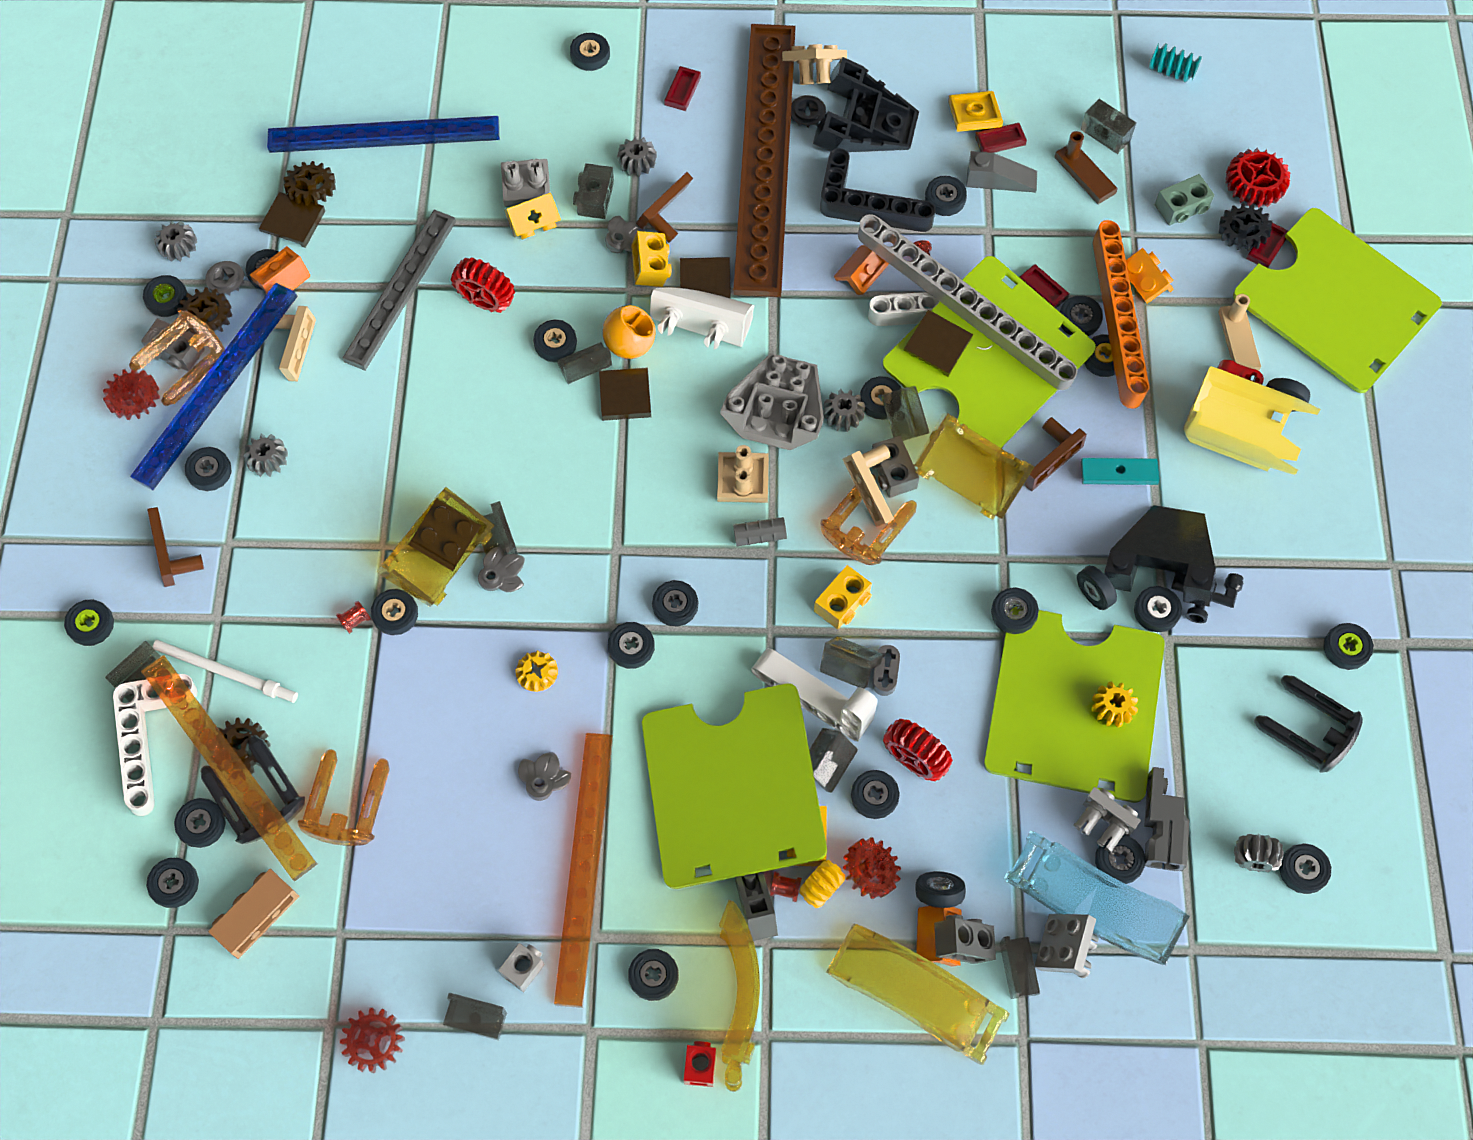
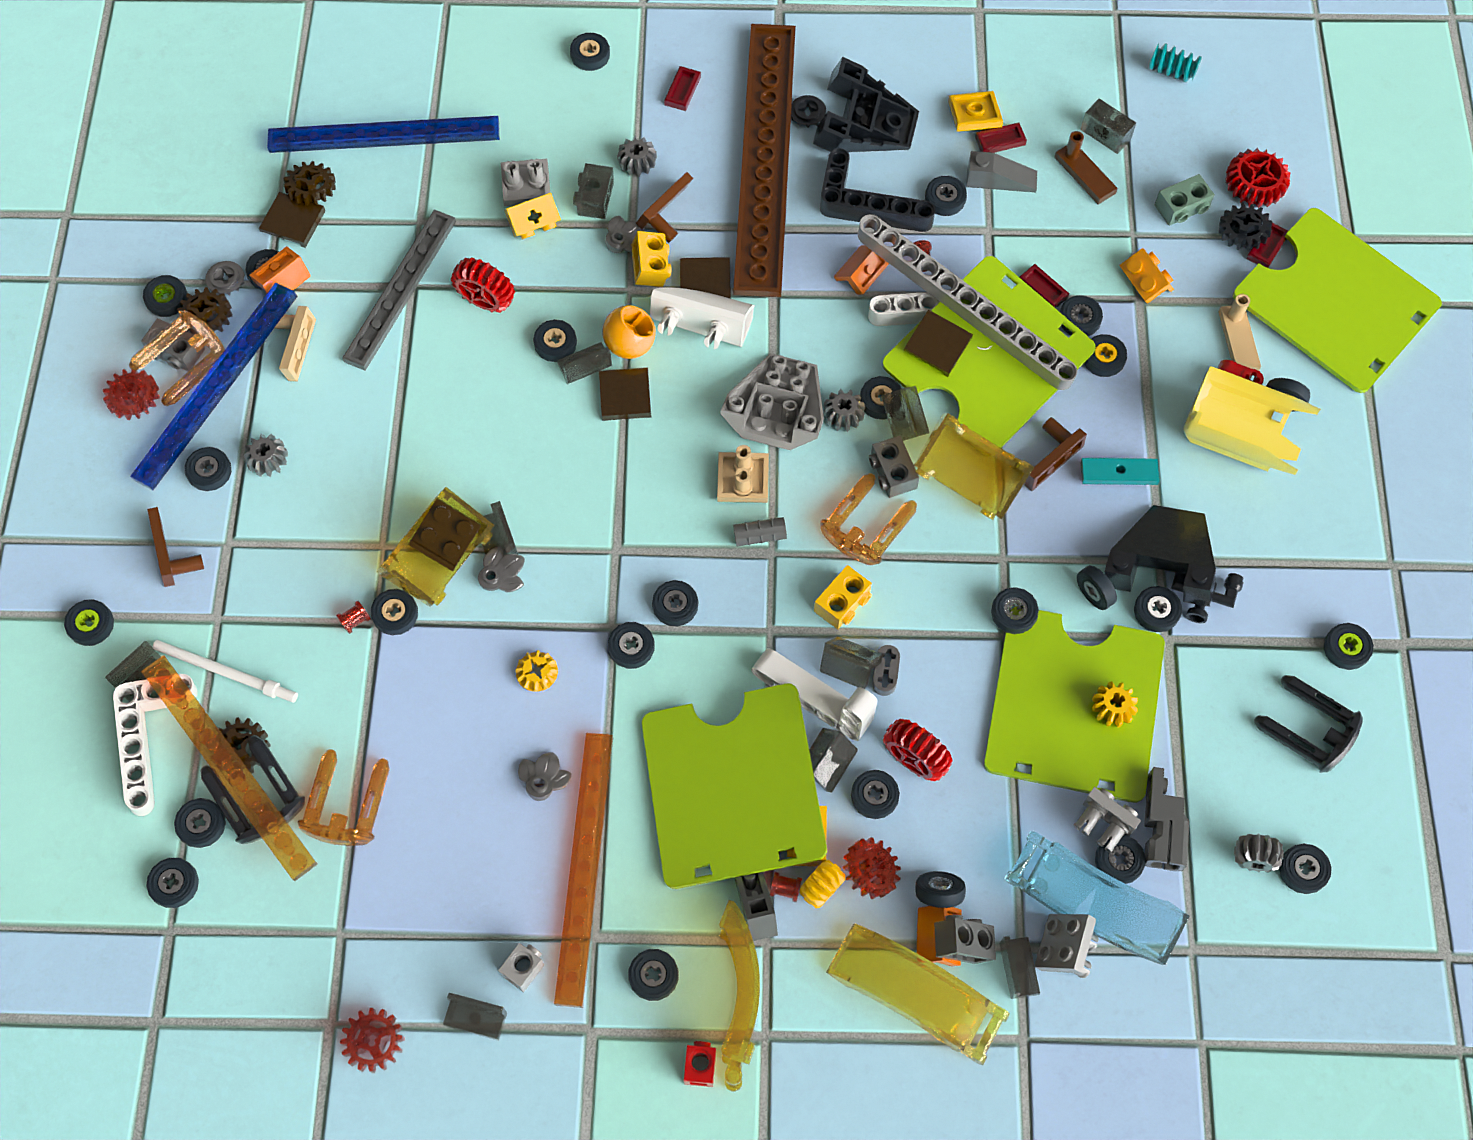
flat silver gear [154,221,197,262] -> none
medium nougat brick [208,869,299,959] -> none
tan plate [782,44,847,85] -> none
tan piece [842,444,894,527] -> none
orange beam [1092,220,1149,409] -> none

